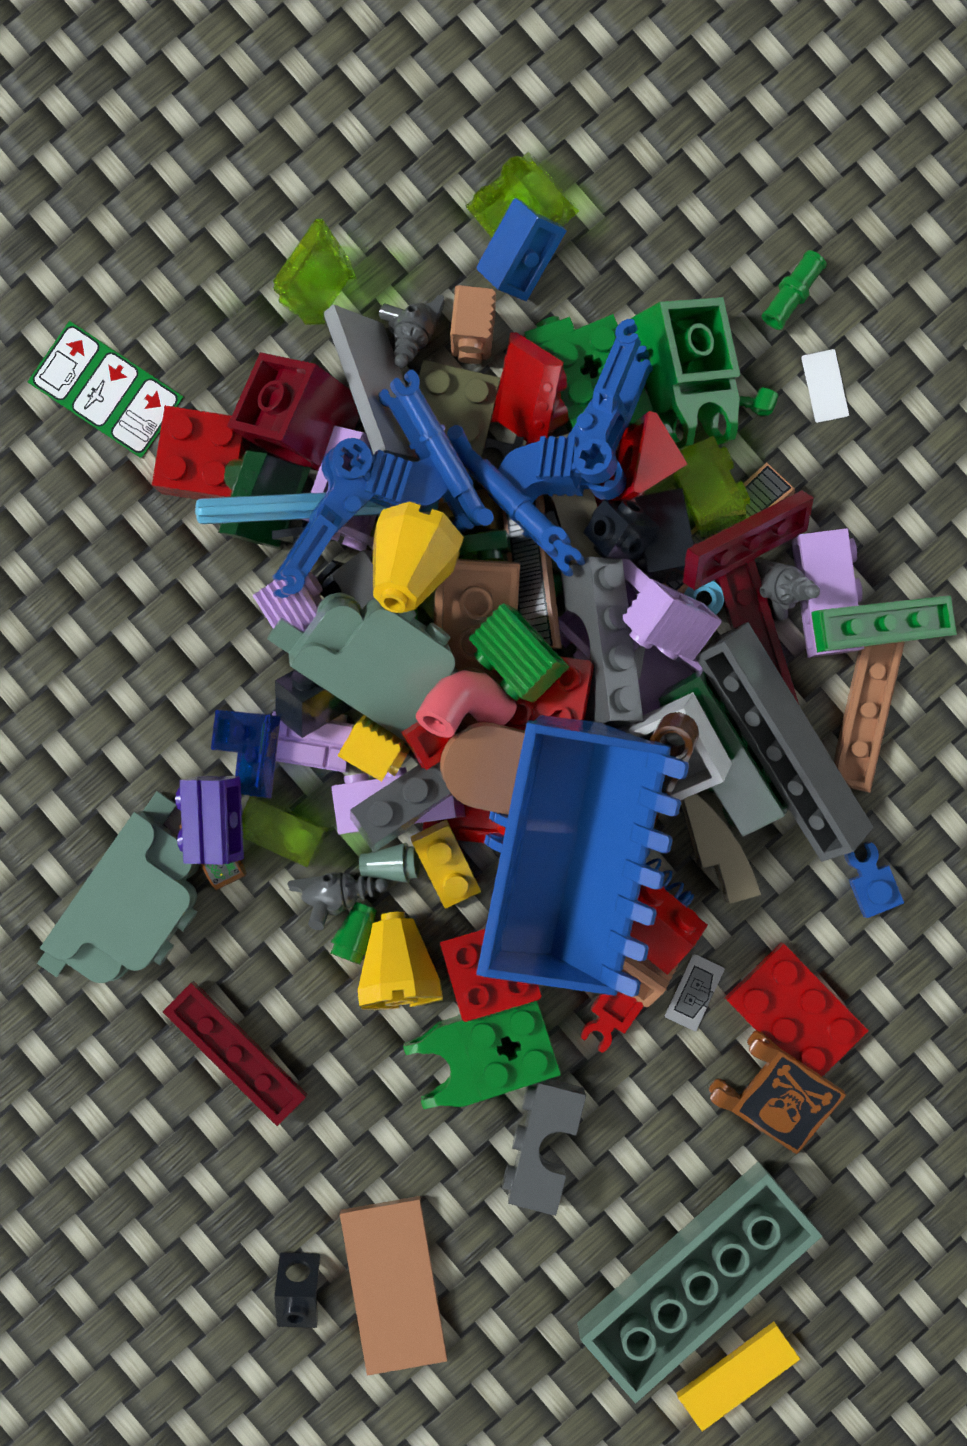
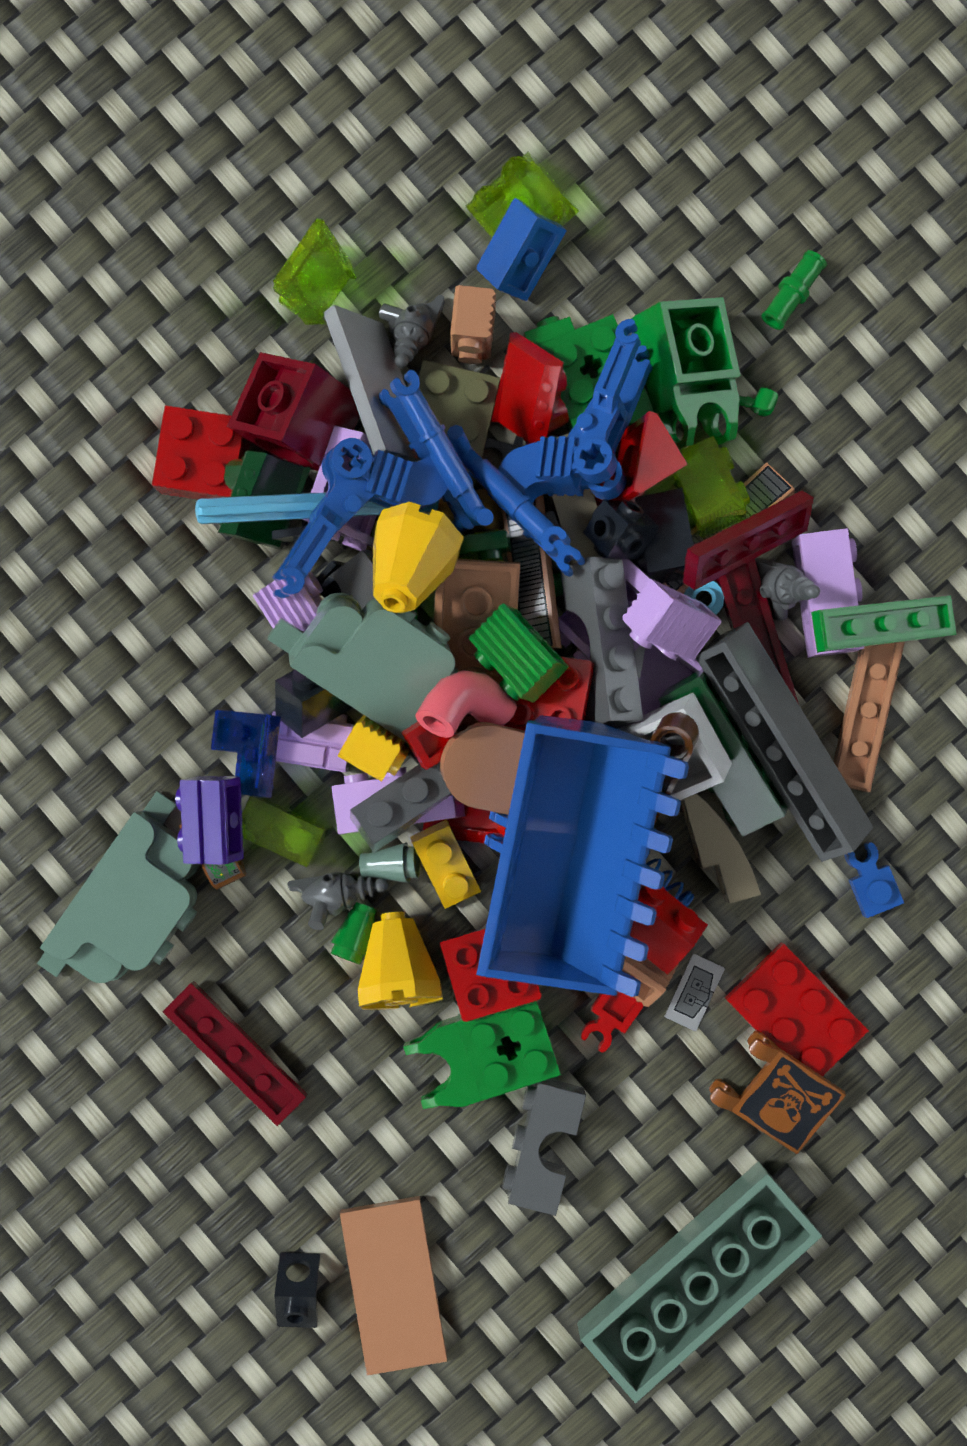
sticker [27,321,183,458] -> none
yellow tile [677,1321,800,1432] -> none
white sticker [801,349,849,423] -> none

